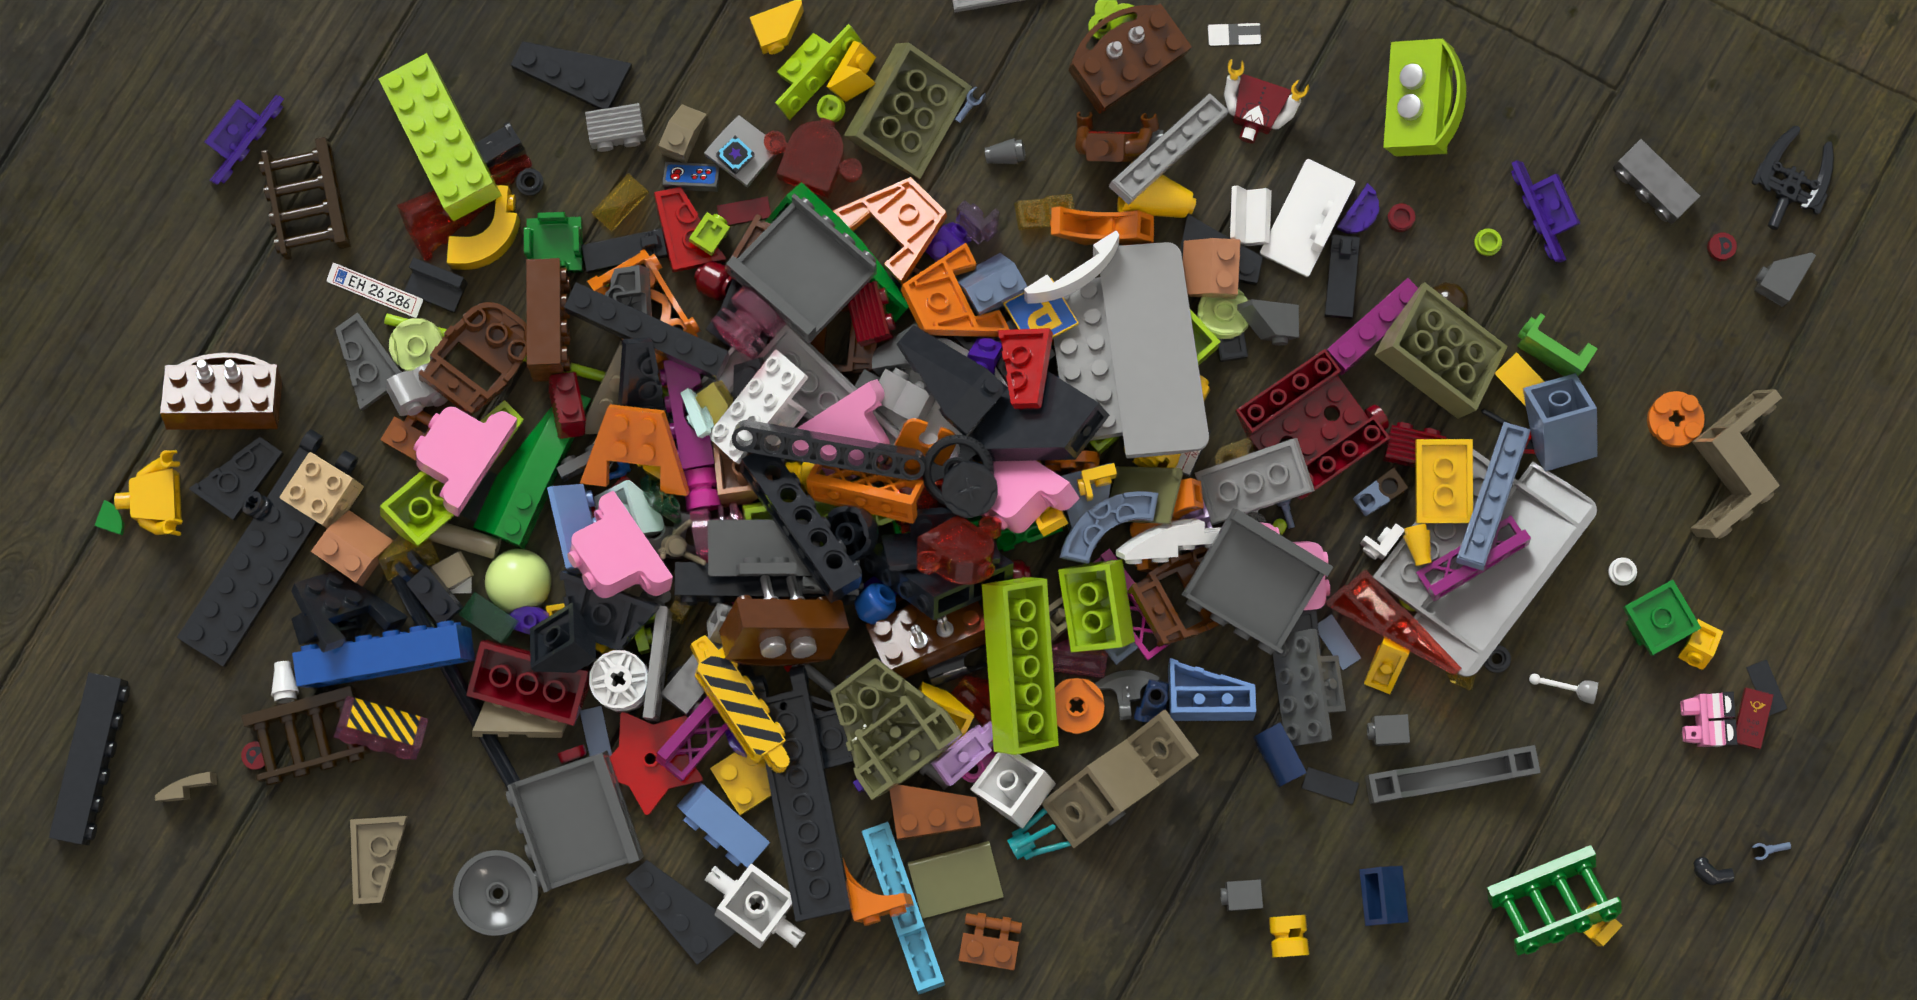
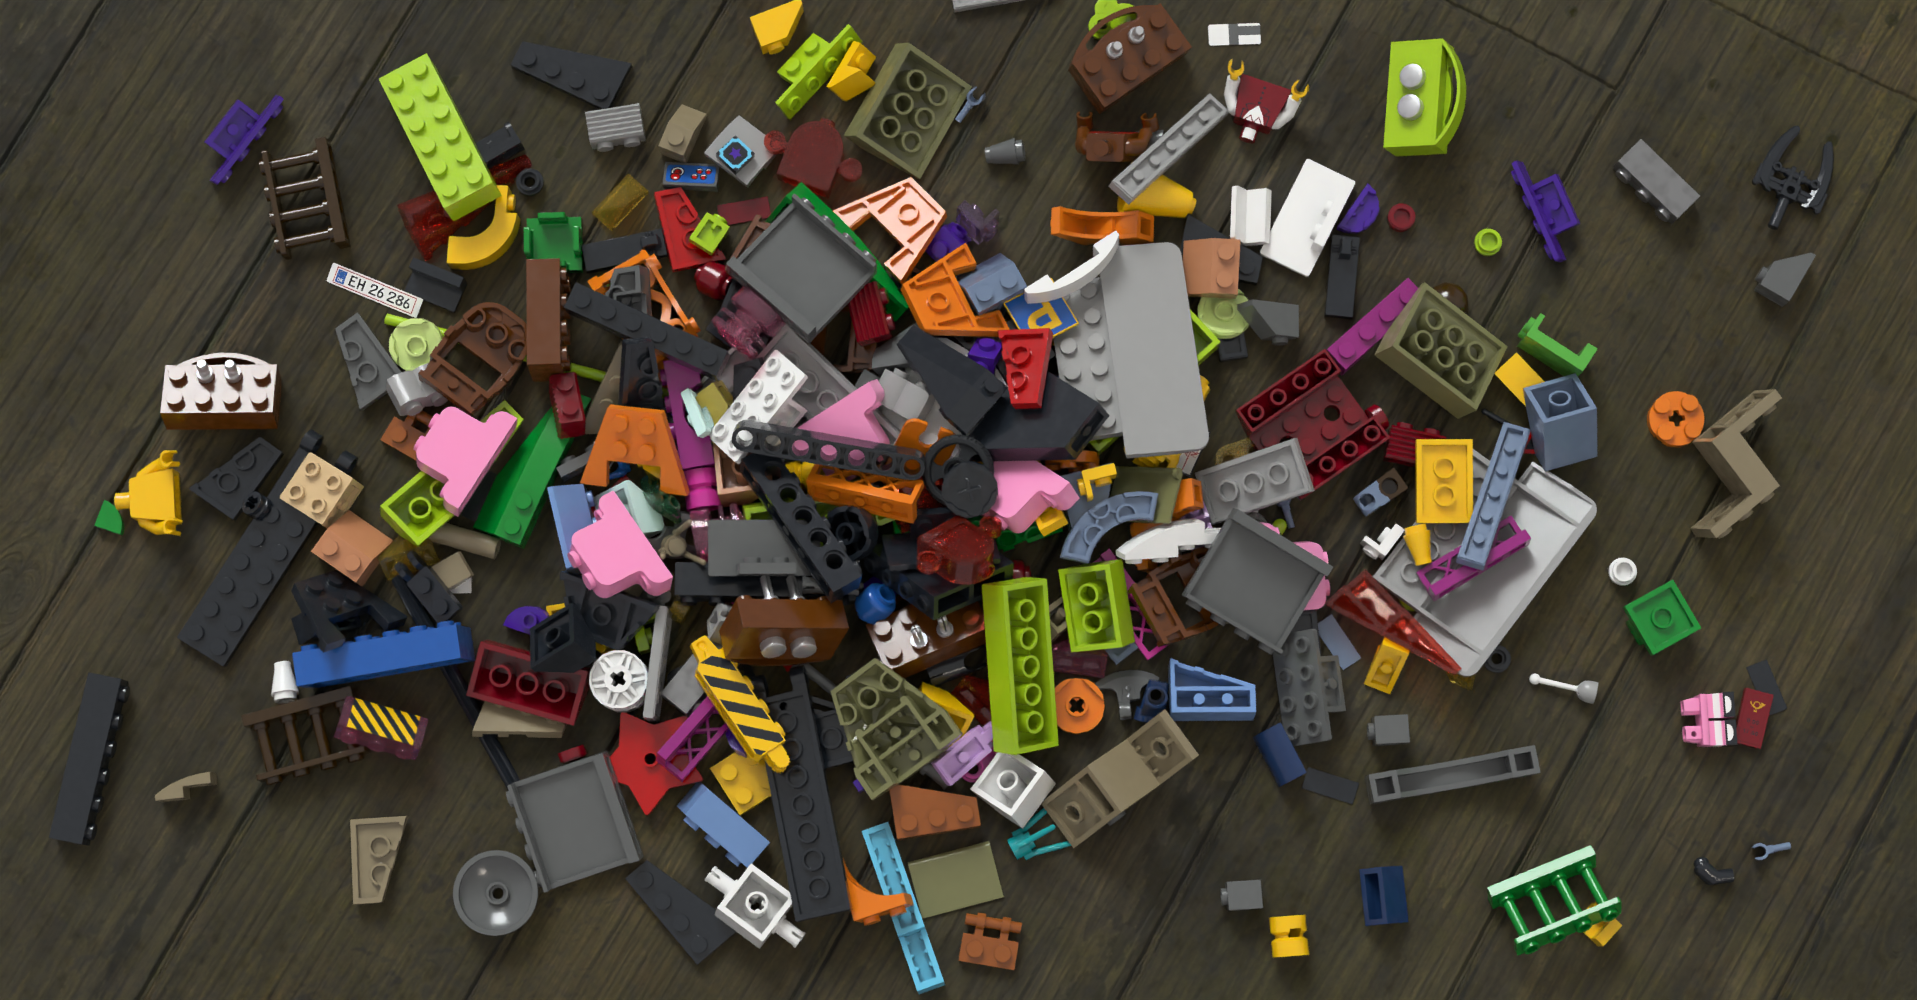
dark red tile [241,741,265,770] -> none
clear green slope [459,592,519,644] -> none
yellowish green piece [485,549,551,614] -> none
sand blue sticker [580,706,612,757] -> none
lime tile [817,95,845,123] -> none
clear yellow slope [1014,194,1075,230] -> none
yellow bracket [1678,619,1723,670] -> none
dark red tile [1707,232,1737,261] -> none

